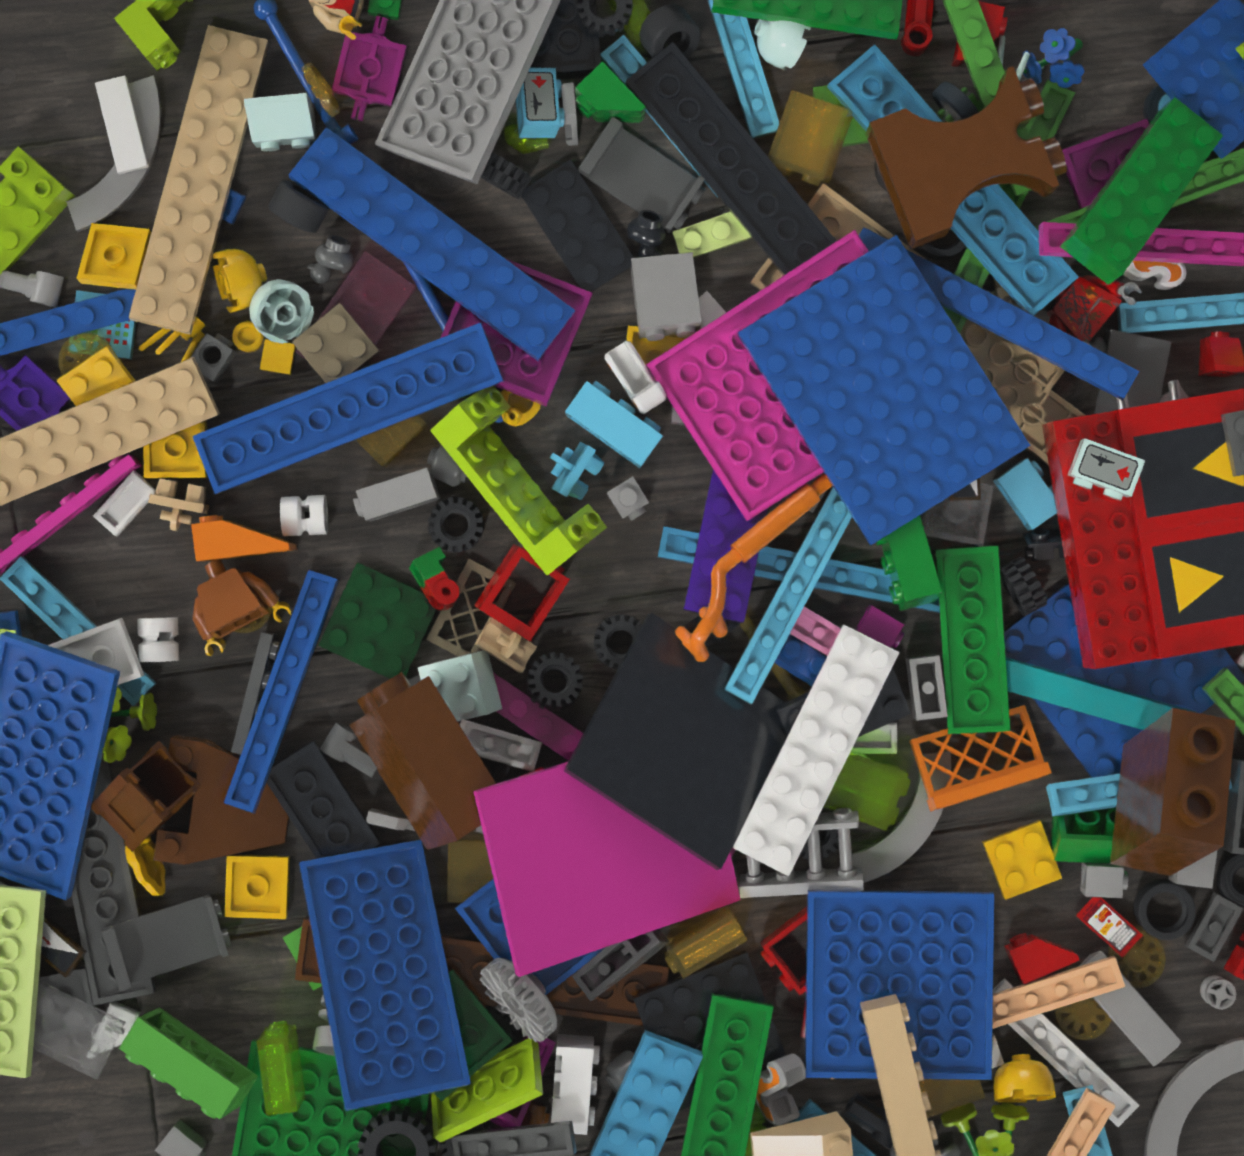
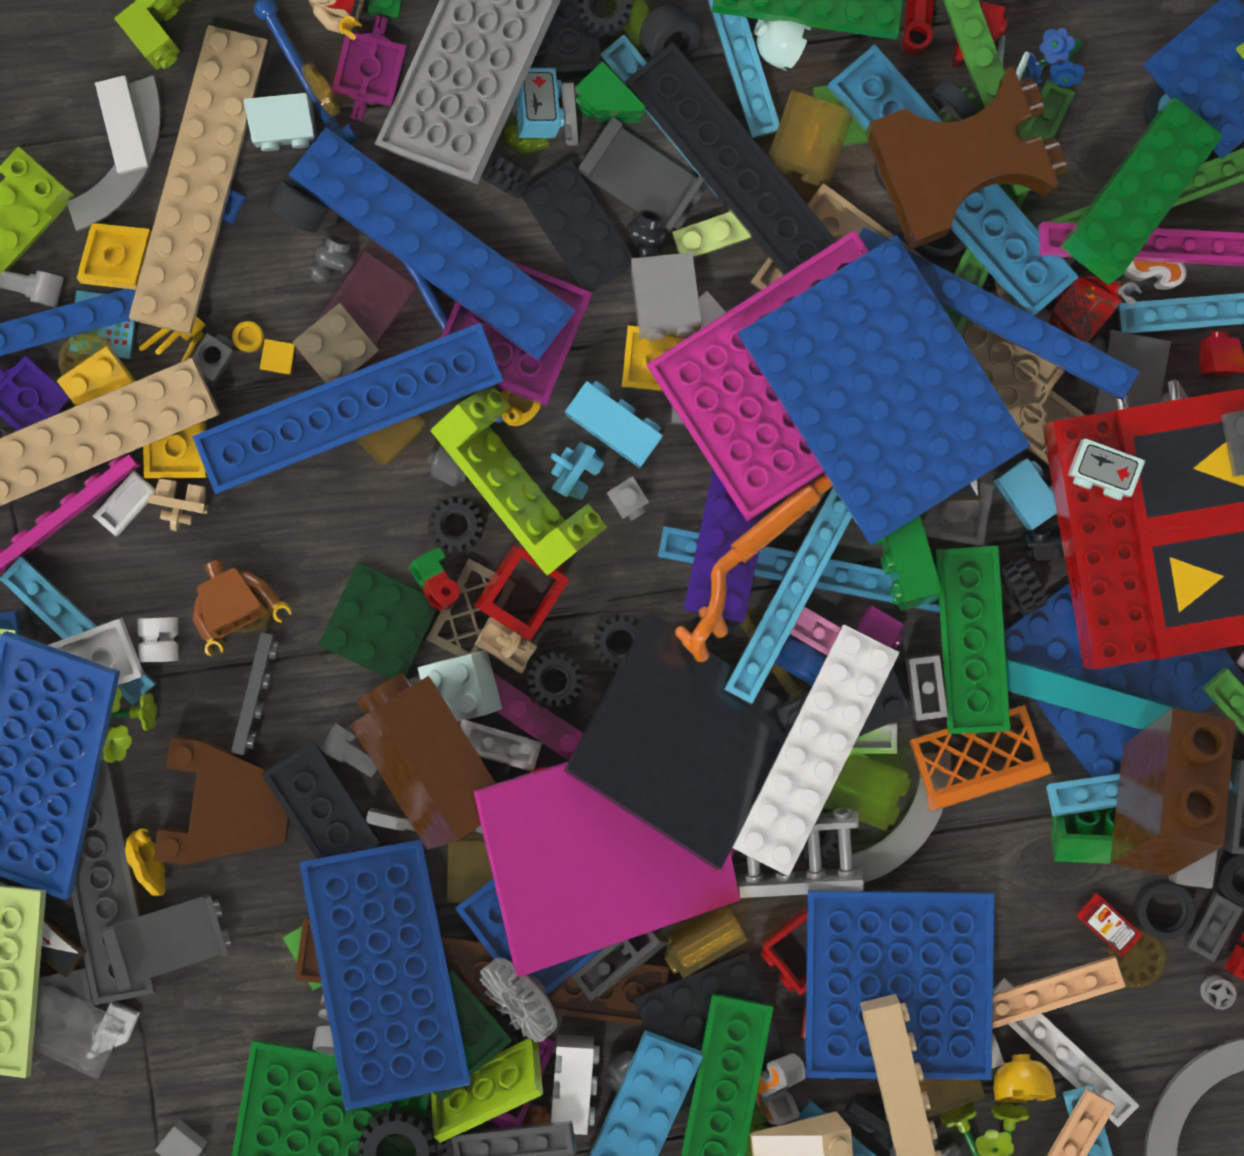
reddish brown container [91,741,202,852] -> none
bright green brick [118,1007,259,1119] -> none
orange slope [191,515,297,562] -> none
yellow cylinder [212,249,267,313] -> none
blue plate [224,570,339,814] -> none
yellow plate [225,854,290,919] -> none
light aqua cylinder [249,279,314,344] -> none
clear neon green brick [257,1021,305,1116] -> none
white wheel [280,495,328,536] -> none
light grey brick [353,468,441,522] -> none
white animal [604,341,666,414] -> none
yellow plate [982,820,1062,900] -> none
red slope [1004,933,1080,985] -> none
clear yellow wheel [1054,998,1112,1040] -> none
magenta plate [1062,119,1149,209] -> none
light grey brick [1080,863,1128,898] -> none
light grey slope [1080,951,1182,1067] -> none

